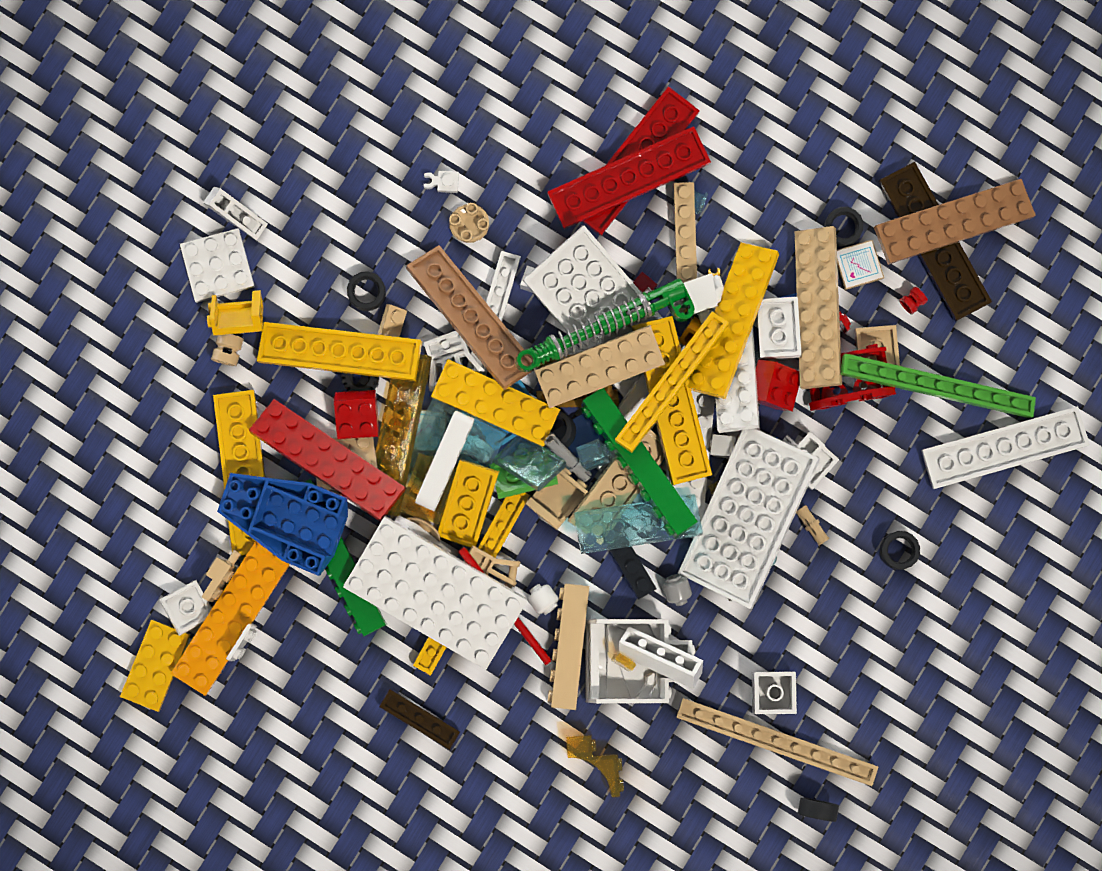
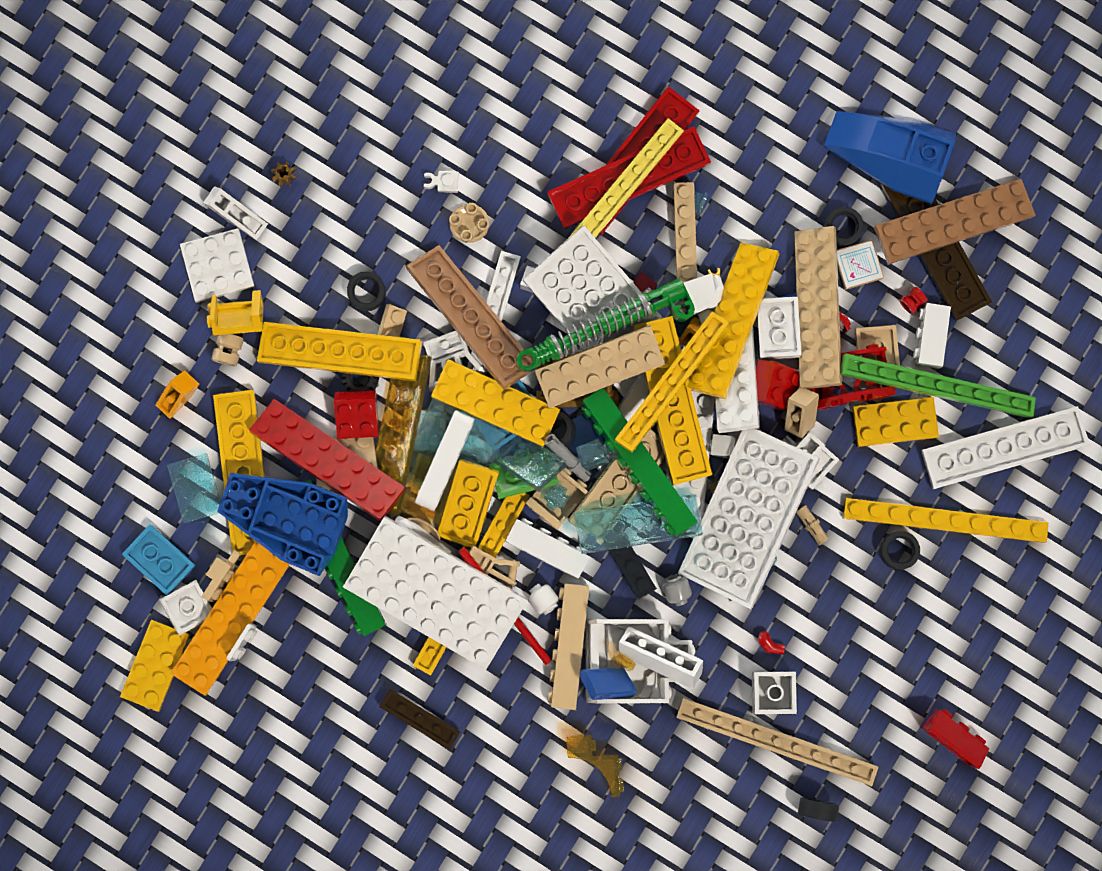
none -> dark azure plate [122,524,196,595]
none -> light orange slope [155,371,199,419]
none -> clear light blue plate [167,453,221,524]
none -> pearl gold gear [271,162,297,187]
none -> white brick [506,518,590,579]
none -> clear light blue gear [544,484,569,511]
none -> light yellow tile [570,118,684,238]
none -> blue piece [580,667,637,700]
none -> red arm [758,631,785,654]
none -> tan brick [785,388,819,438]
none -> blue wedge [823,111,956,204]
none -> yellow plate [843,498,1049,543]
none -> yellow plate [852,397,939,447]
none -> white brick [913,303,951,369]
none -> red slope [921,709,989,769]

